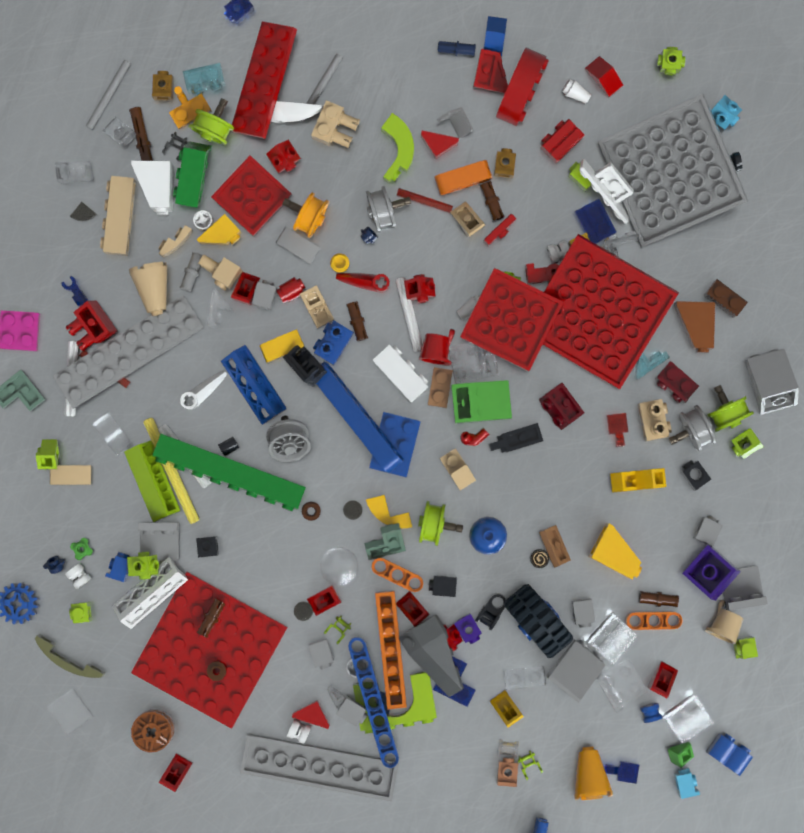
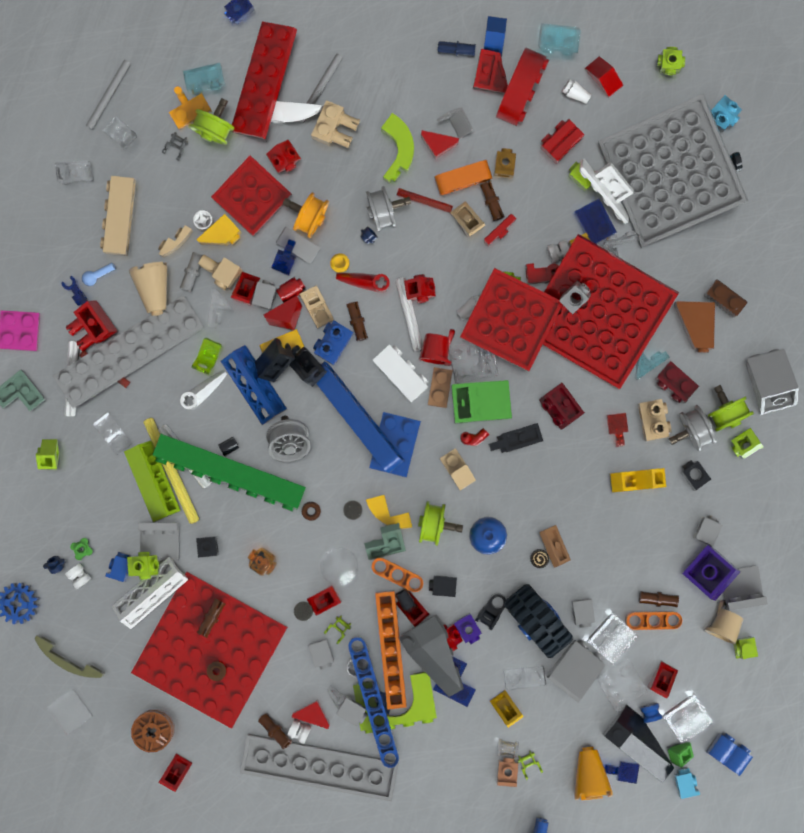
tan slope [50,465,91,485] -> none
lime brick [69,602,92,624] -> none
clear smoke tile [70,202,97,221] -> none
reddish brown pin [129,107,153,161] -> none
white slope [131,161,174,215] -> none
pearl gold brick [152,71,173,100] -> none
green wedge [173,141,212,208] -> none
yellow slope [588,523,642,580] -> none
none -> light blue bar [82,262,116,286]
none -> clear neon green bracket [191,338,222,375]
none -> clear orange head [248,547,277,576]
none -> black hinge [255,338,295,382]
none -> reddish brown pin [258,713,292,749]
none -> red slope [263,295,302,330]
none -> clear blue plate [271,239,296,275]
none -> black hinge [395,589,415,611]
none -> clear light blue brick [538,23,581,56]
none -> light grey brick [559,281,591,314]
none -> black wedge [603,704,674,783]

